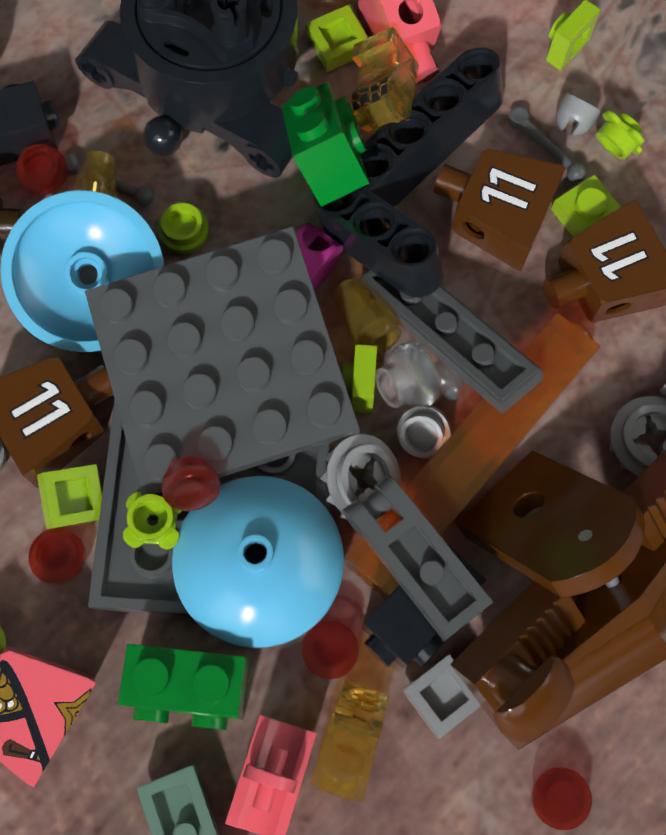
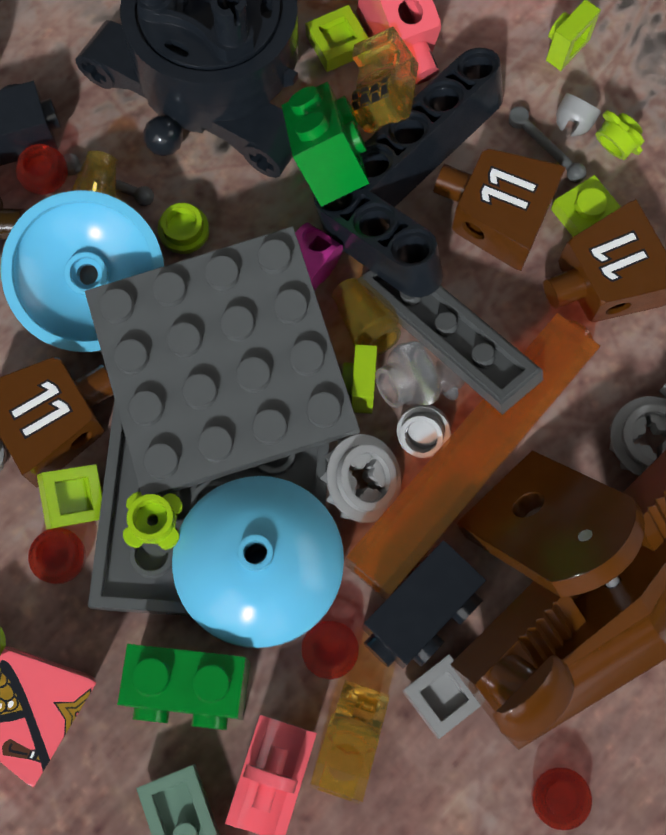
clear red plate [161,456,220,511] -> none
dark grey plate [342,475,493,641] -> none

